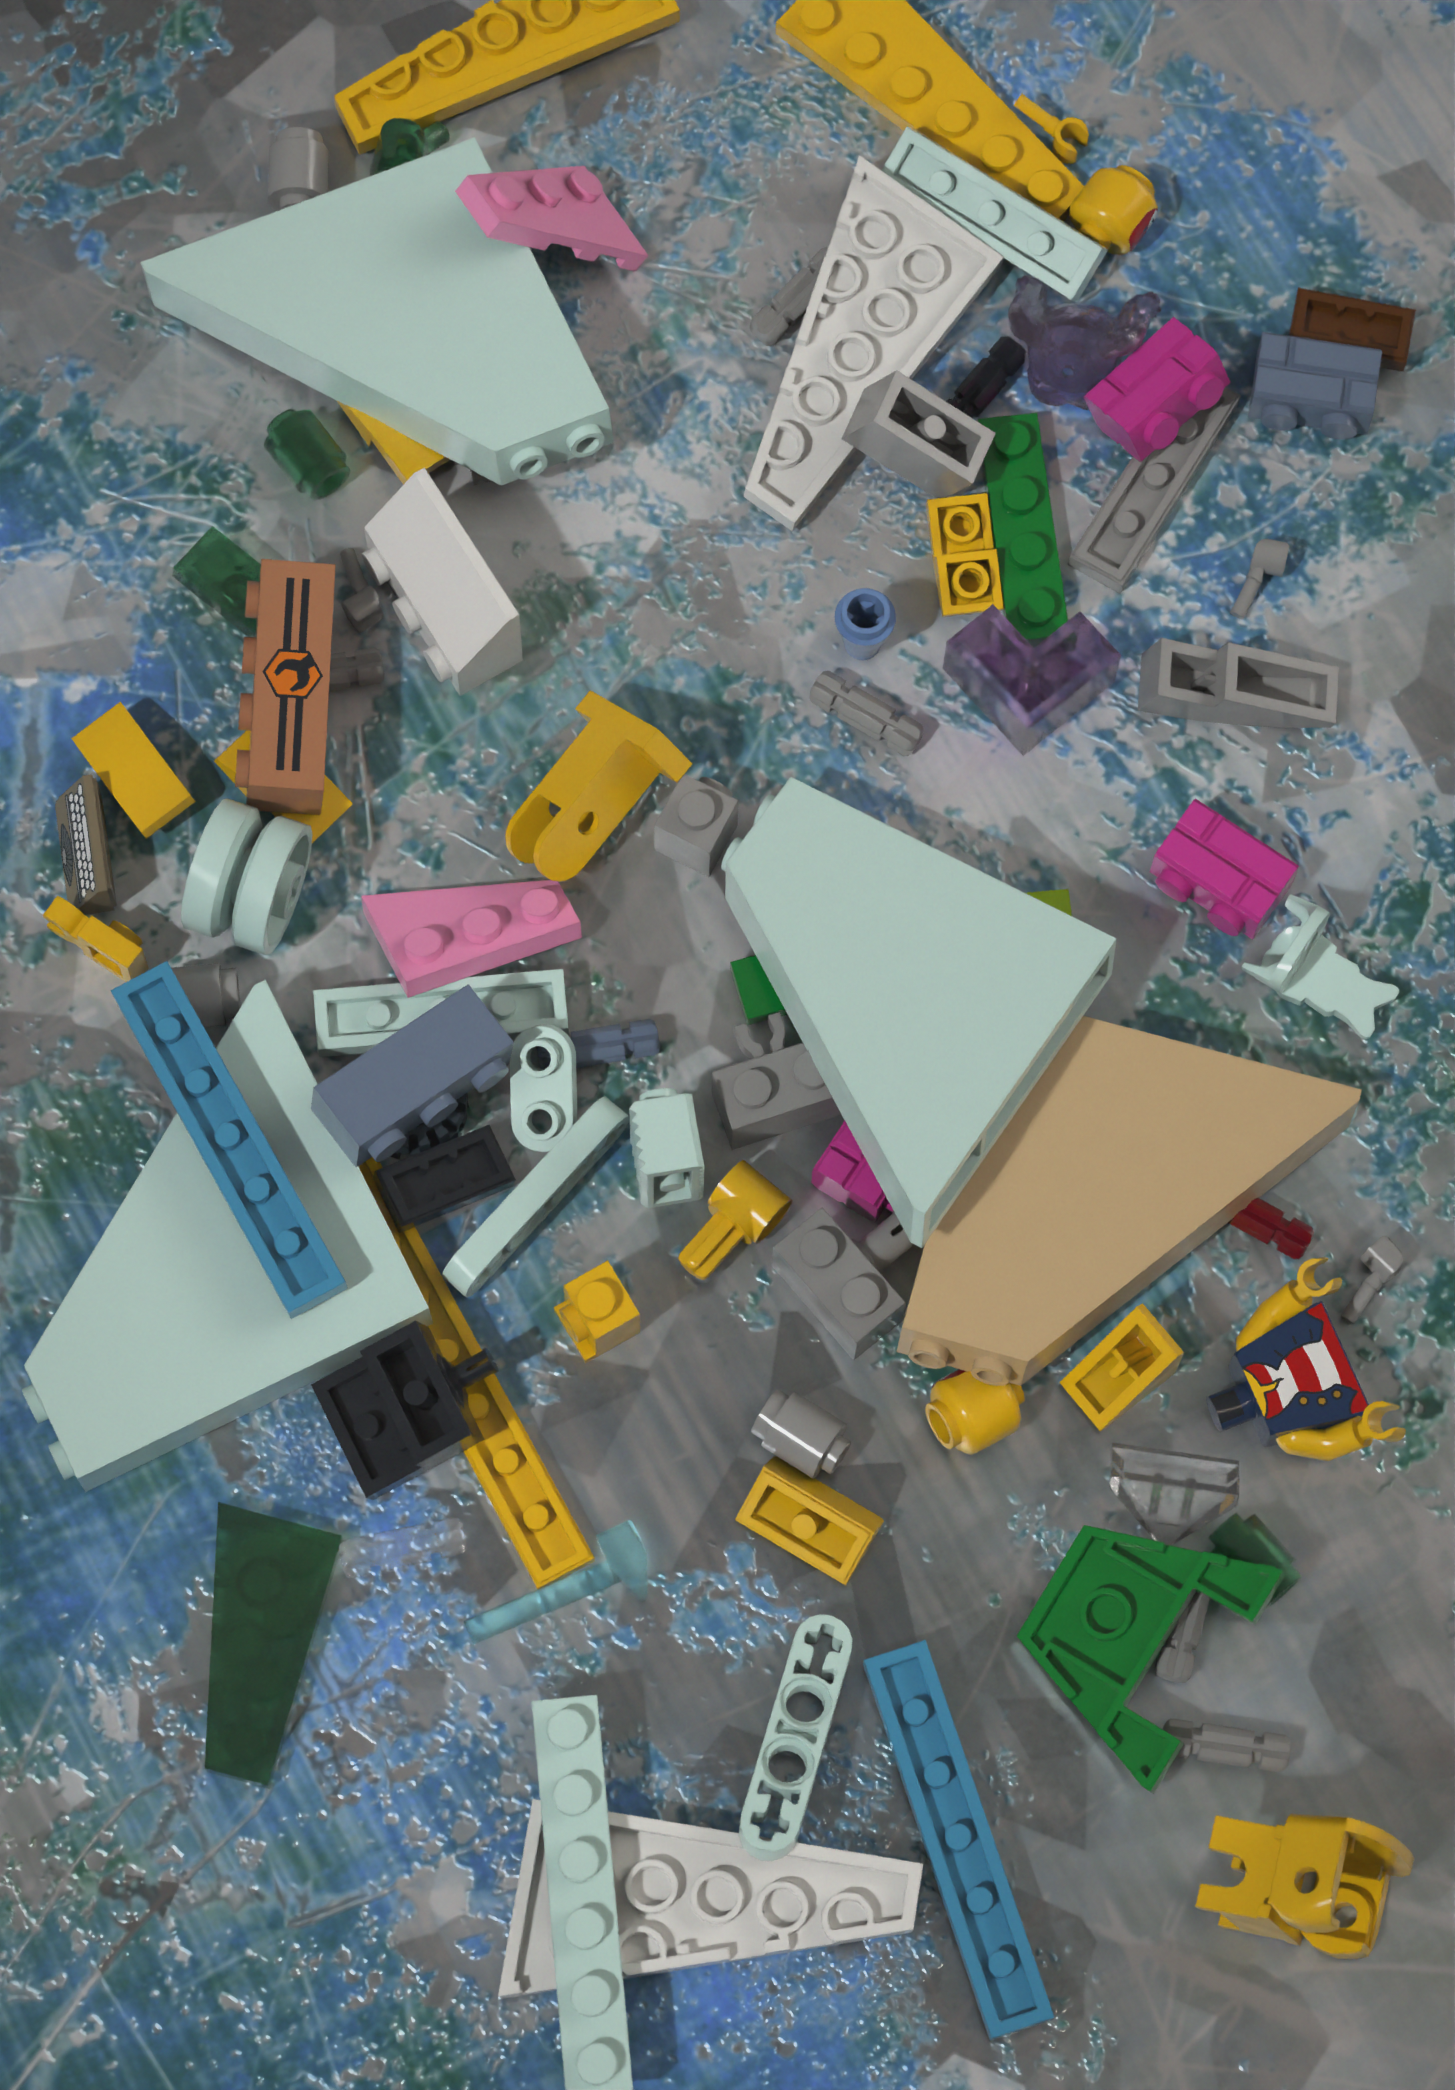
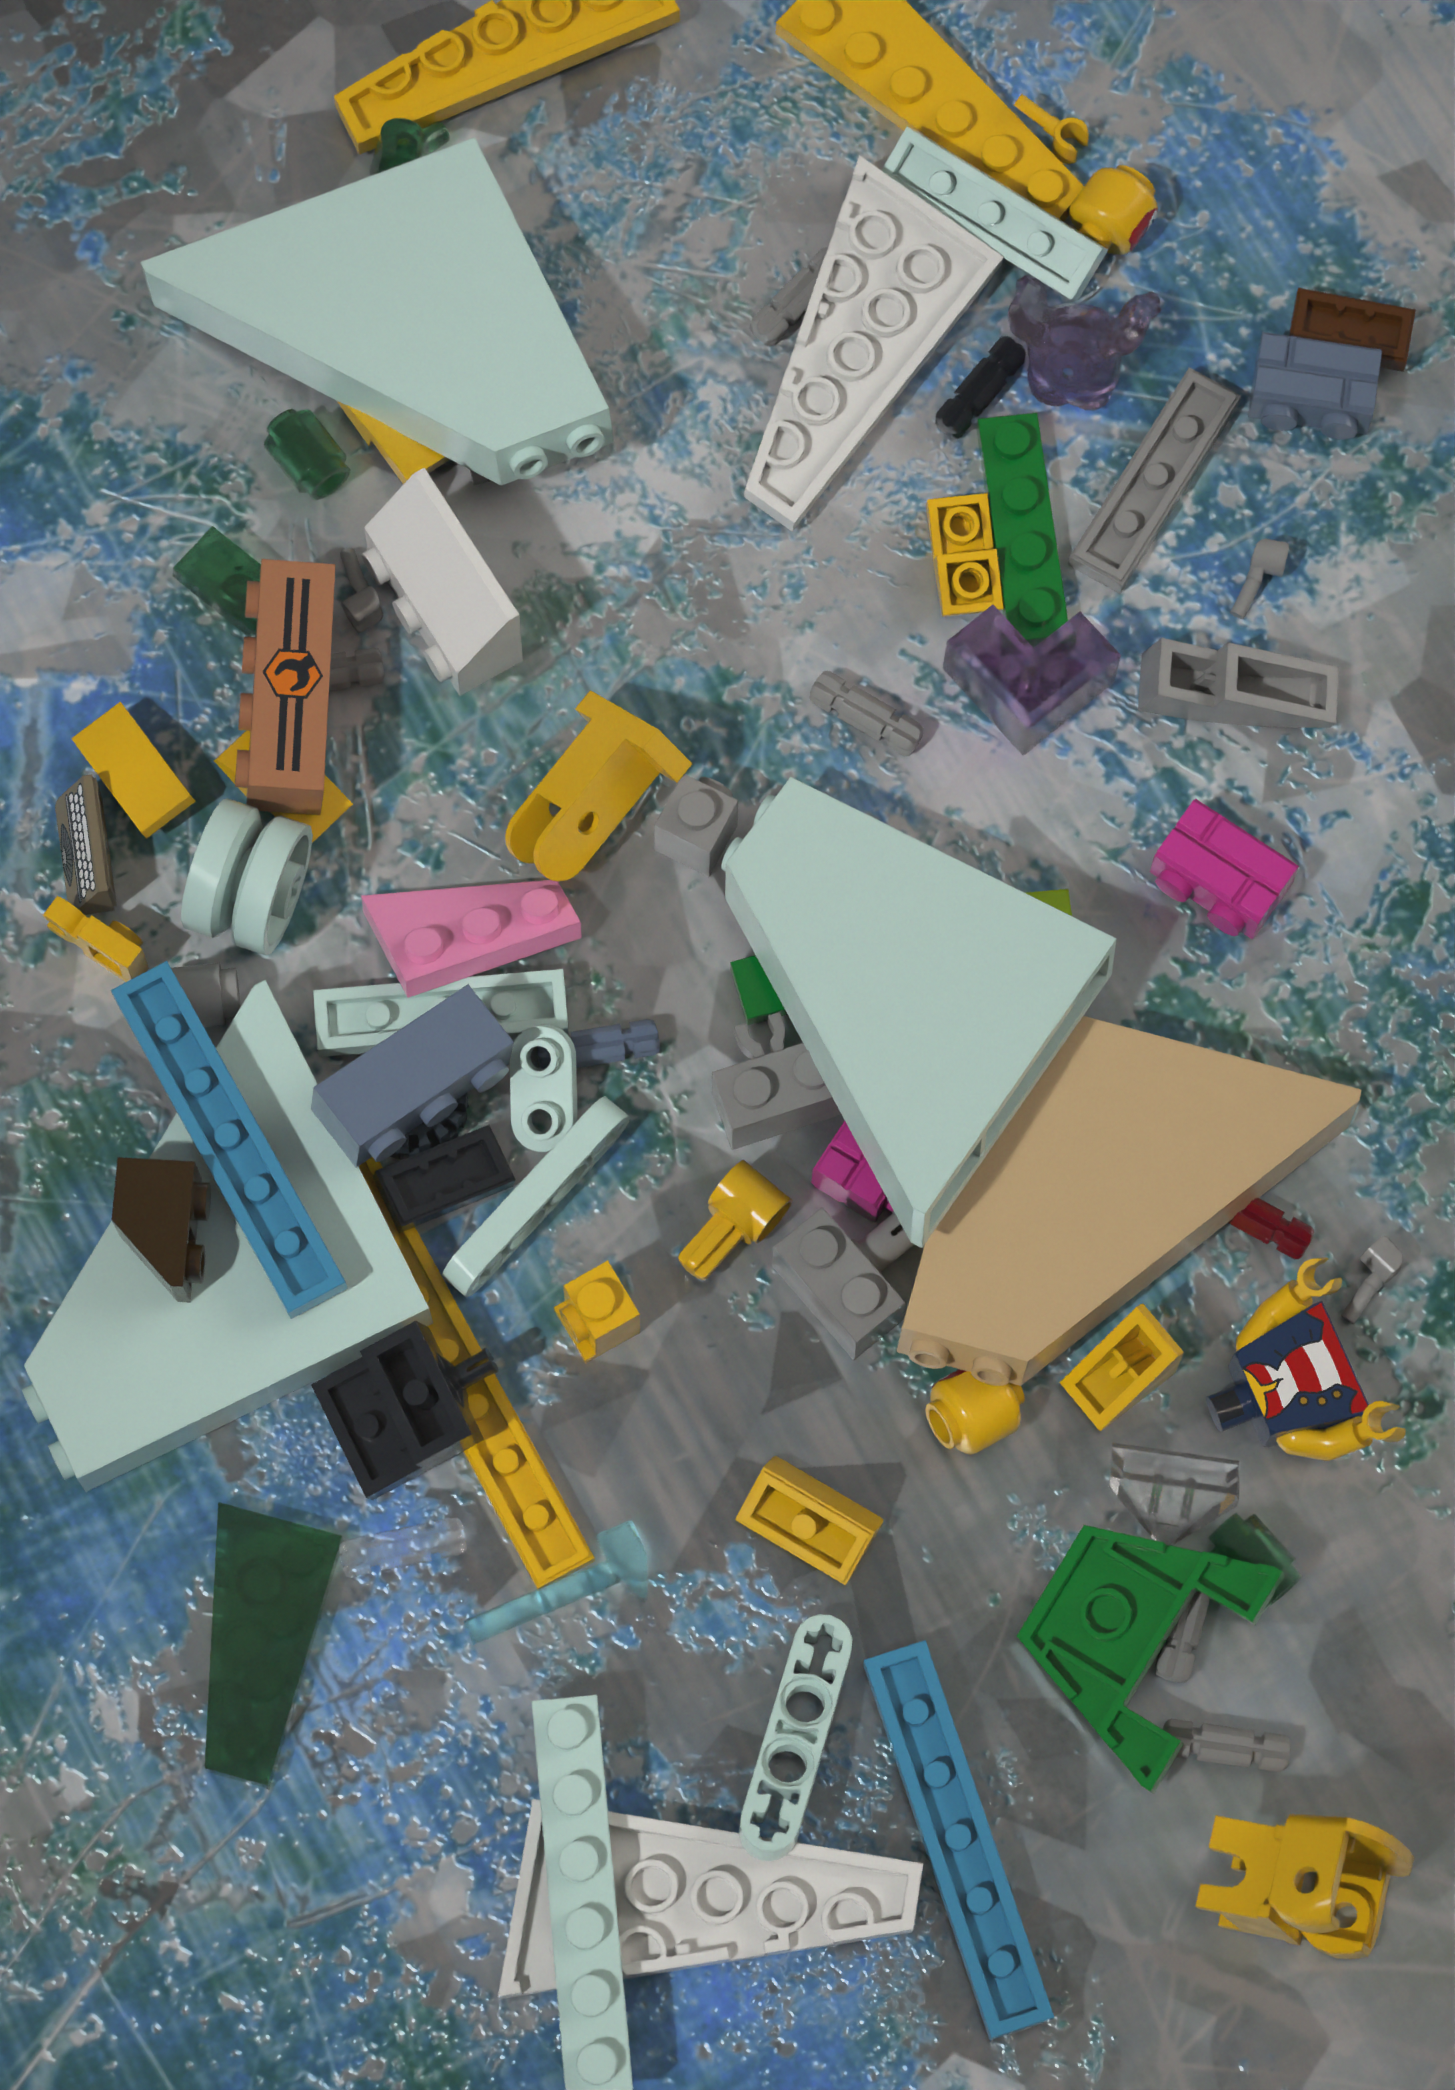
light grey brick [268,127,329,211] -> none
bright pink wing [455,166,648,271] -> none
light aqua brick [629,1088,704,1208] -> none
light grey brick [751,1389,851,1479] -> none
medium blue cone [835,588,896,660] -> none
light grey brick [842,370,995,498] -> none
dark pink brick [1084,317,1231,462] -> none
light aqua hair [1242,894,1399,1039] -> none
none -> dark brown slope [111,1157,211,1302]

